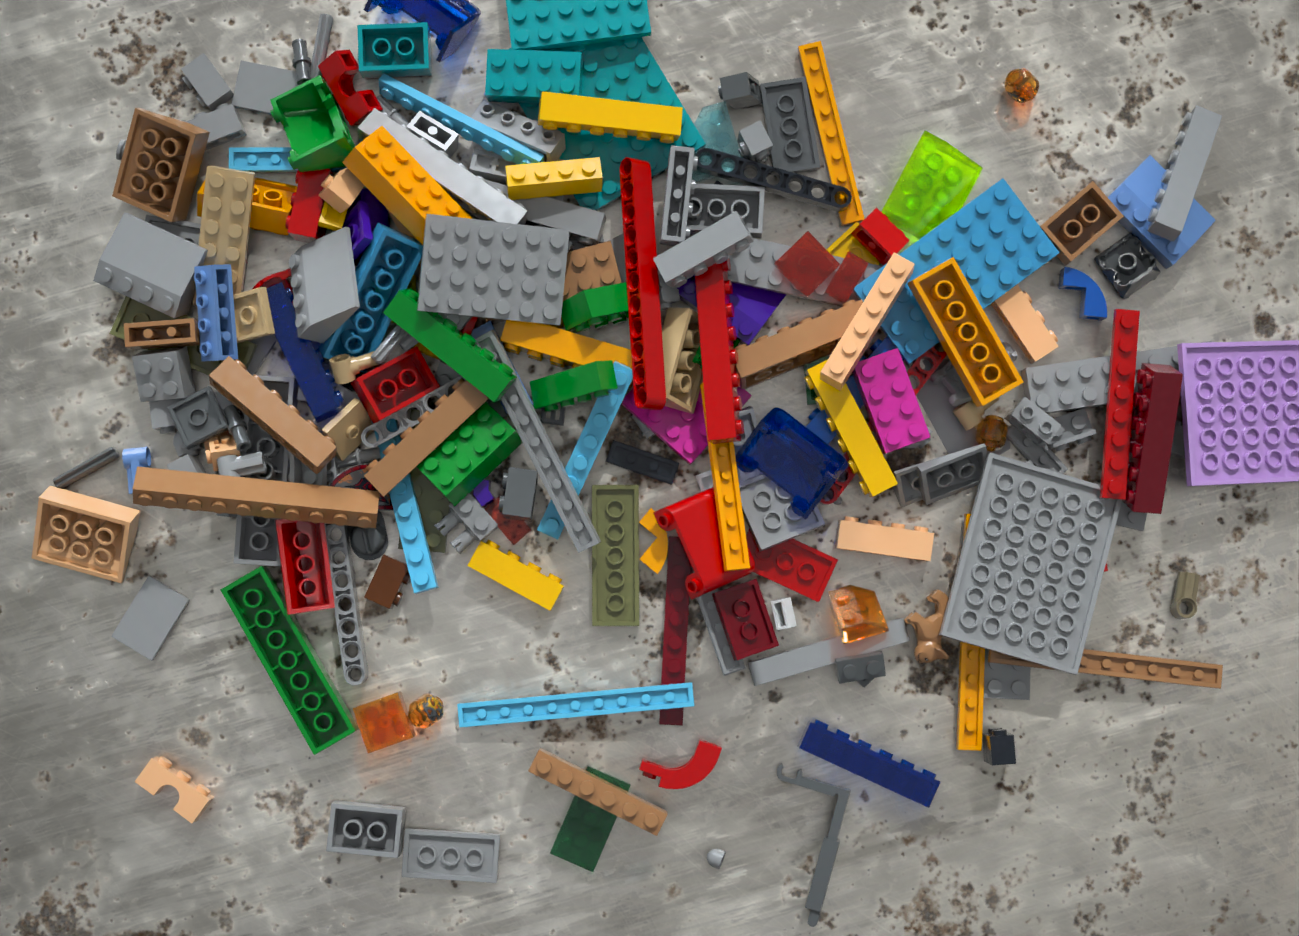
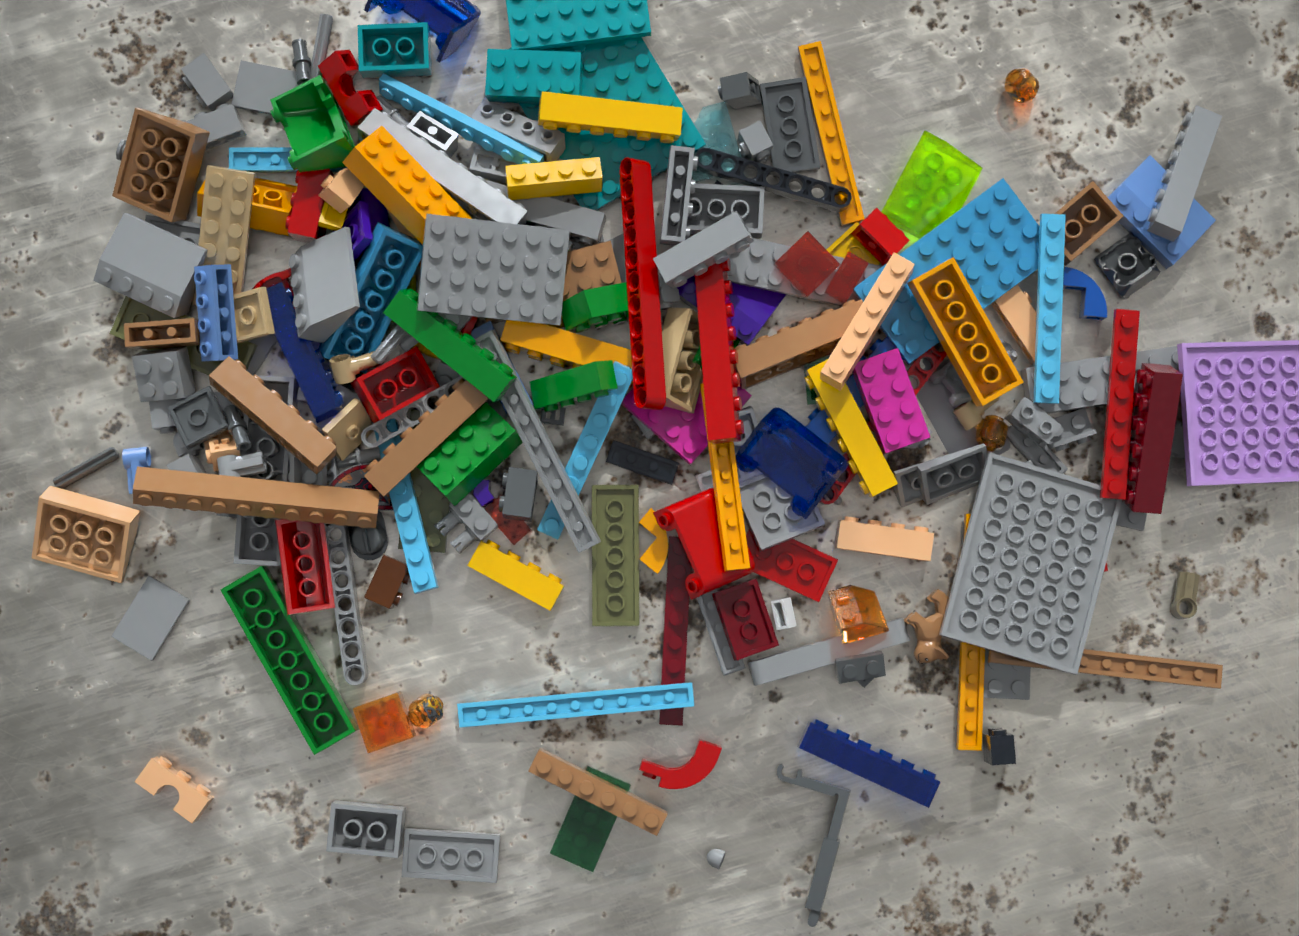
none -> medium azure plate [1033,214,1066,404]

